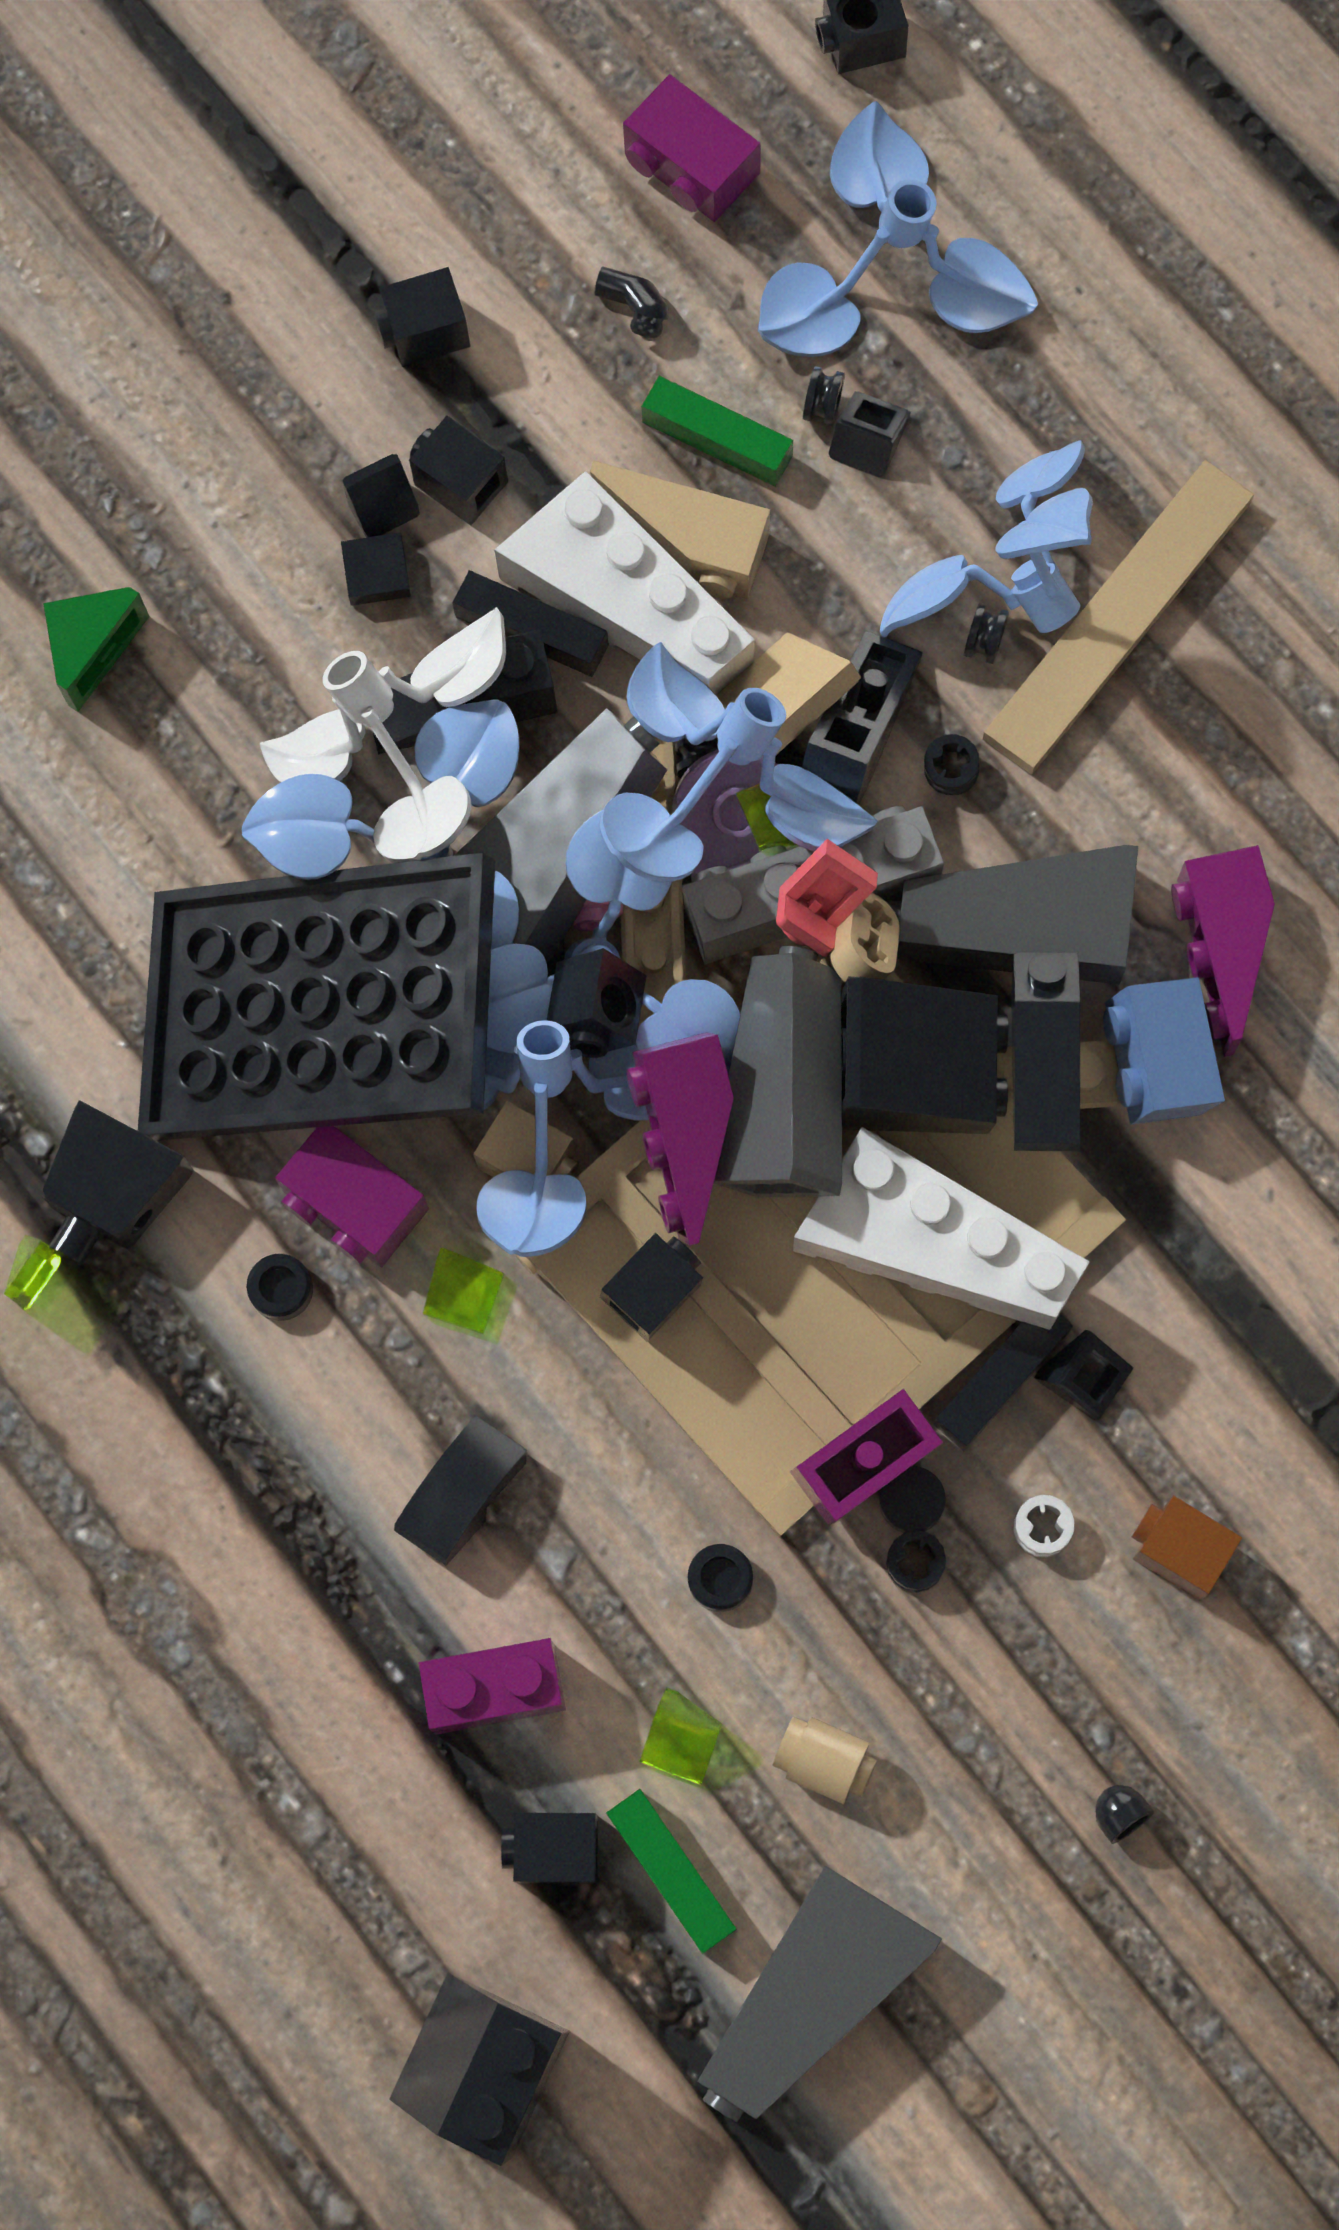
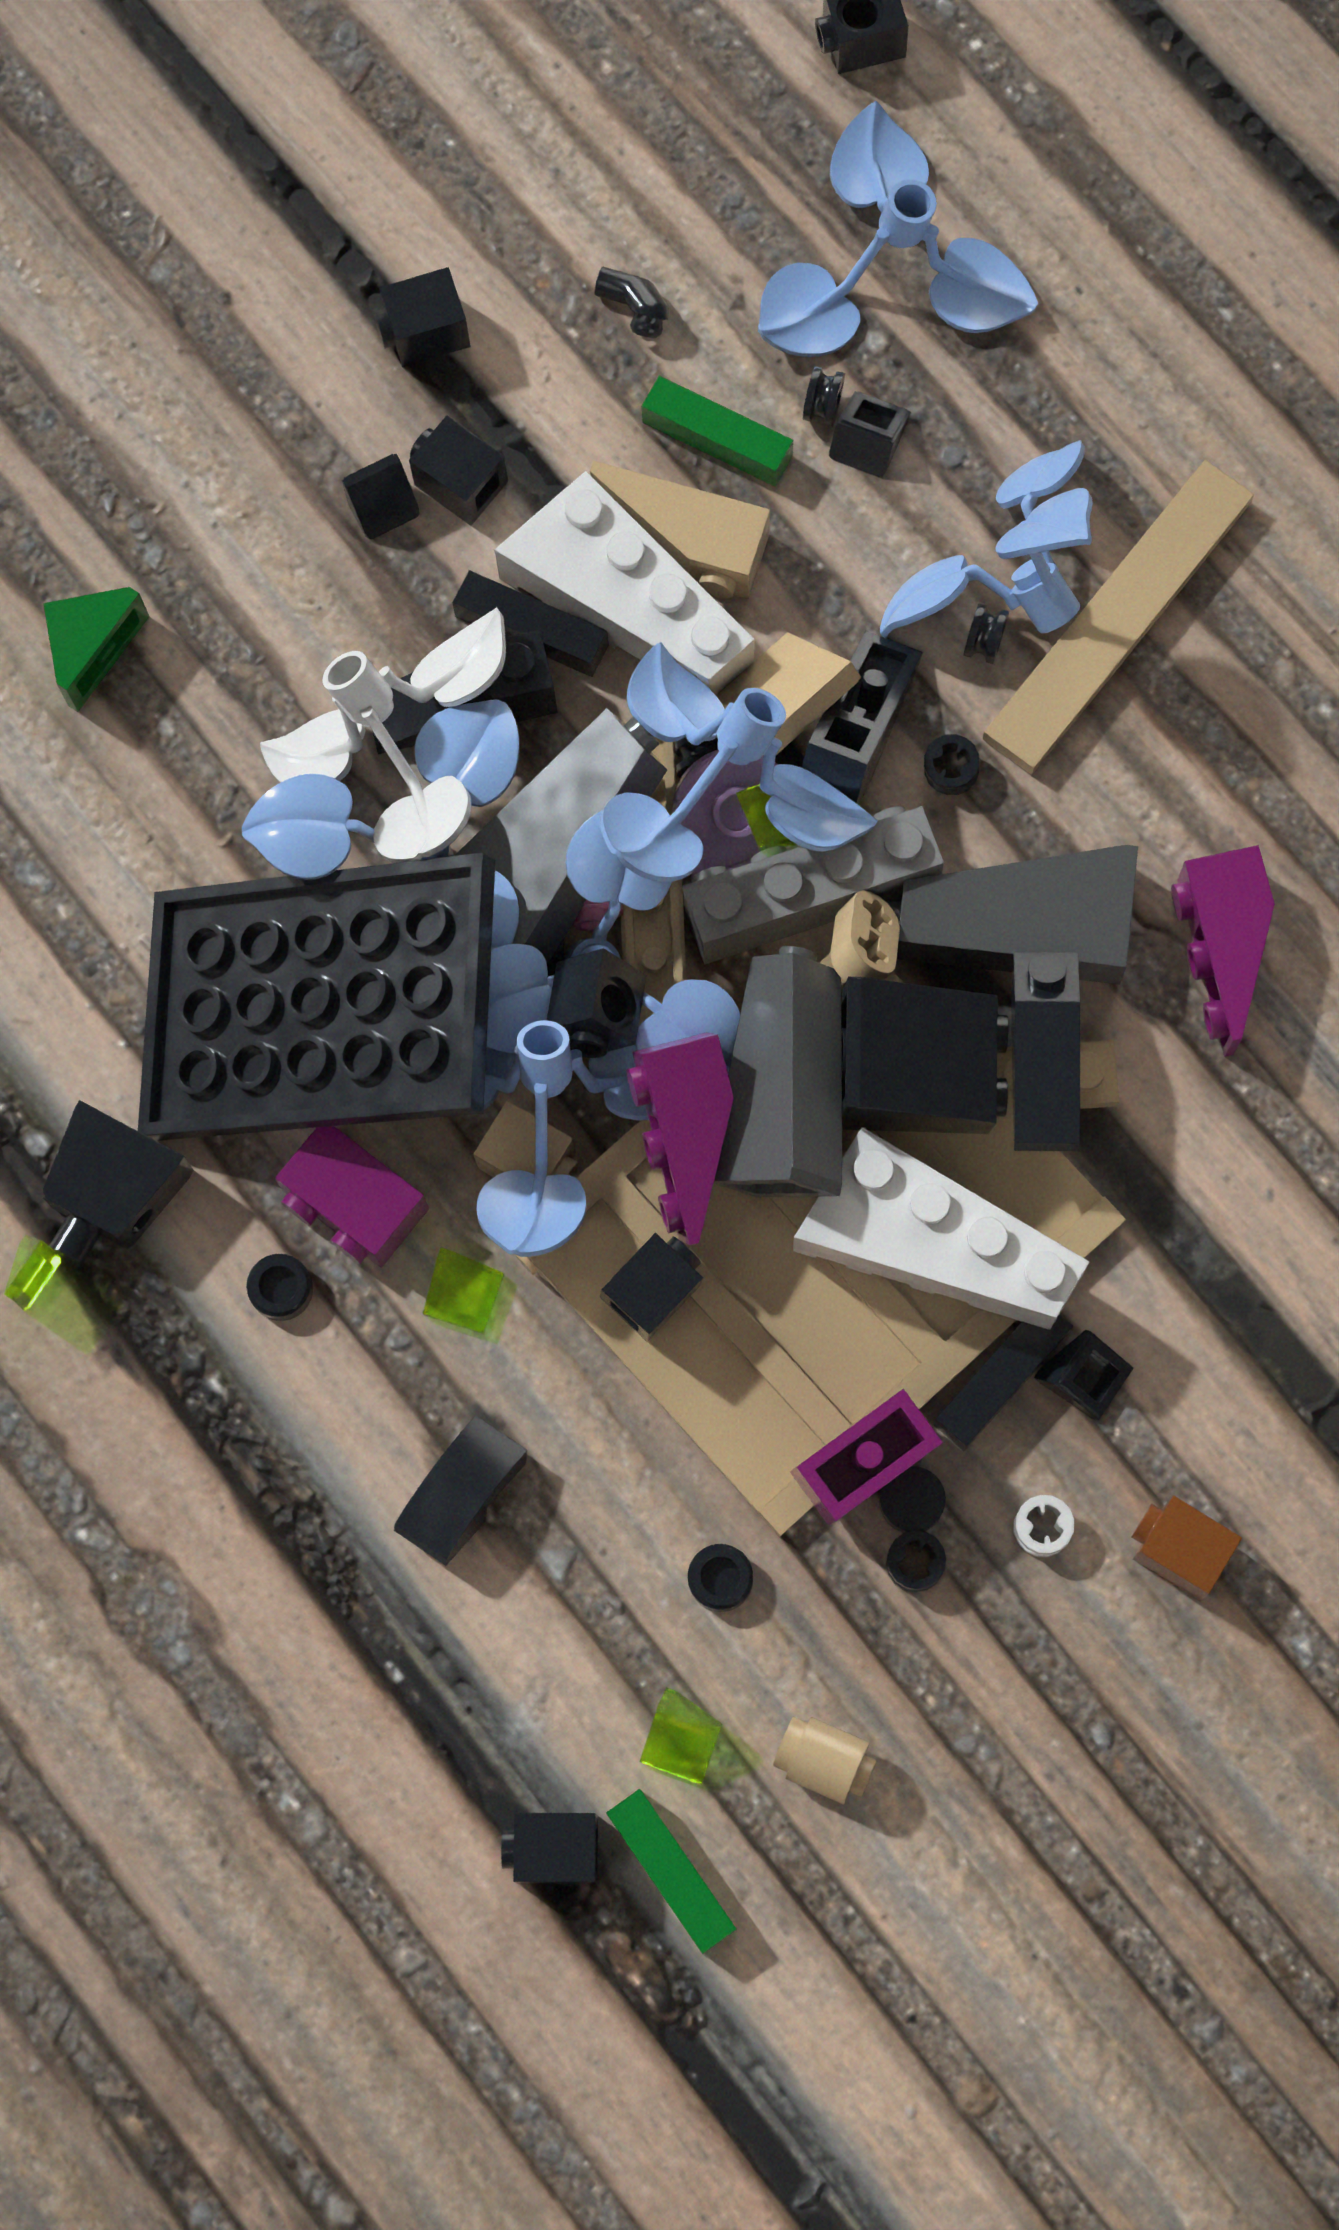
black tile [341,532,411,606] -> none
black slope [389,1973,570,2166] -> none
magenta brick [418,1638,566,1735] -> none
magenta brick [623,74,761,222] -> none
dark grey slope [697,1866,942,2122] -> none
coral bracket [776,839,878,957] -> none
black hinge [1095,1785,1154,1844] -> none
medium blue brick [1103,977,1225,1125] -> none

